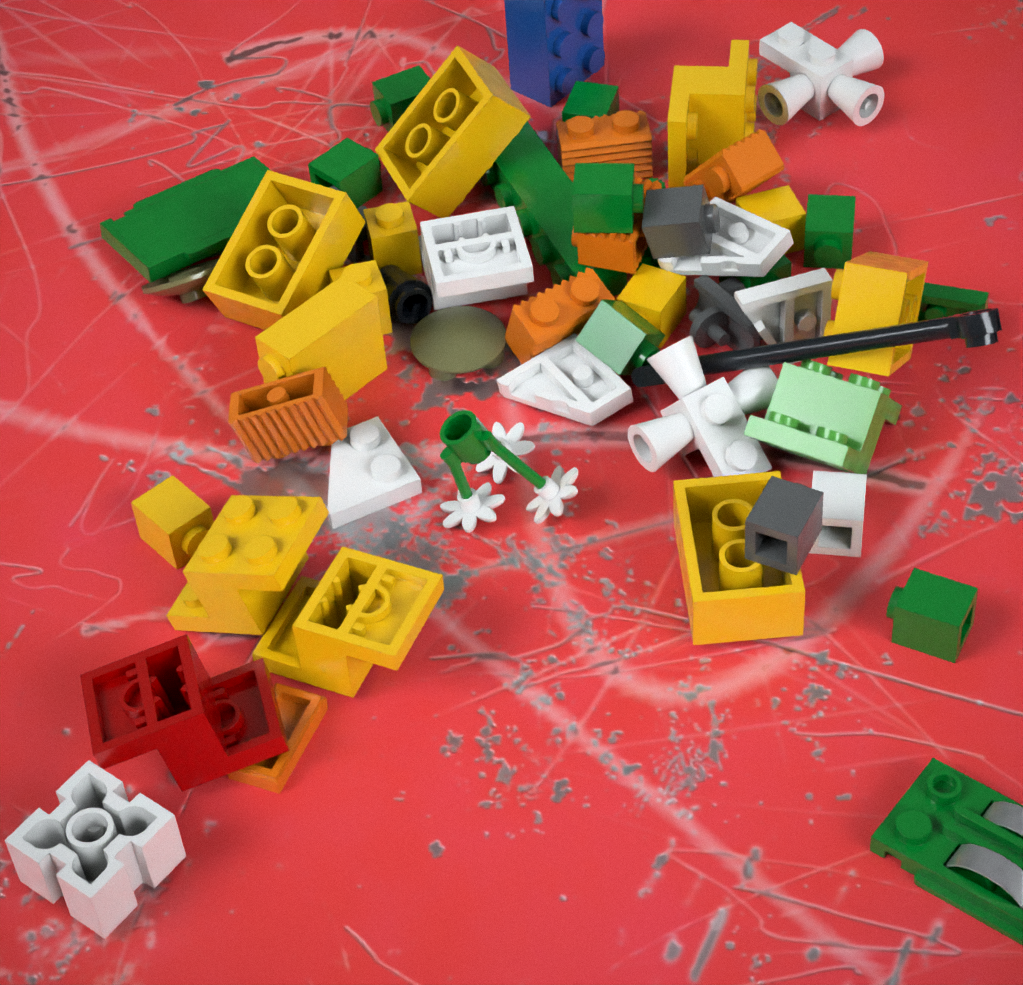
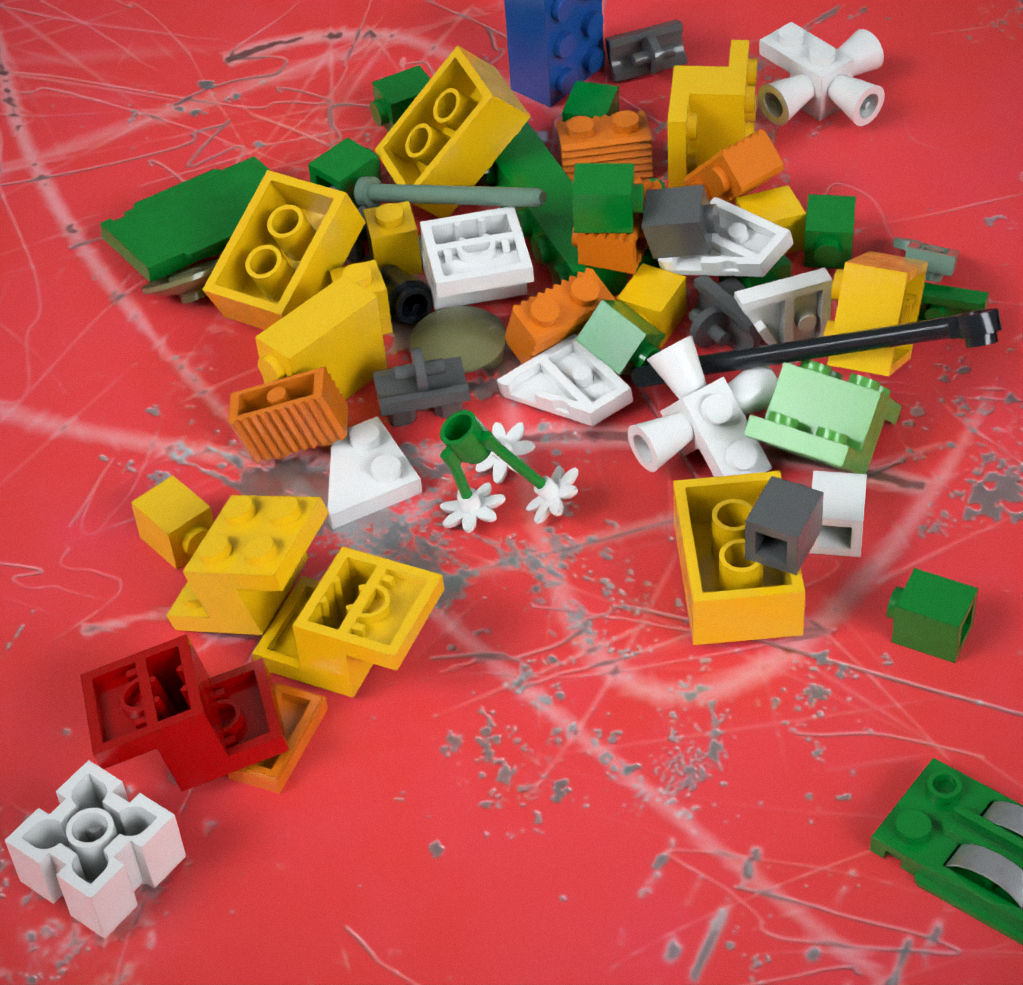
none -> sand green bar [354,176,547,208]
none -> dark grey hips [373,347,471,427]
none -> dark grey hips [605,19,687,82]
none -> sand green hinge [892,237,960,282]

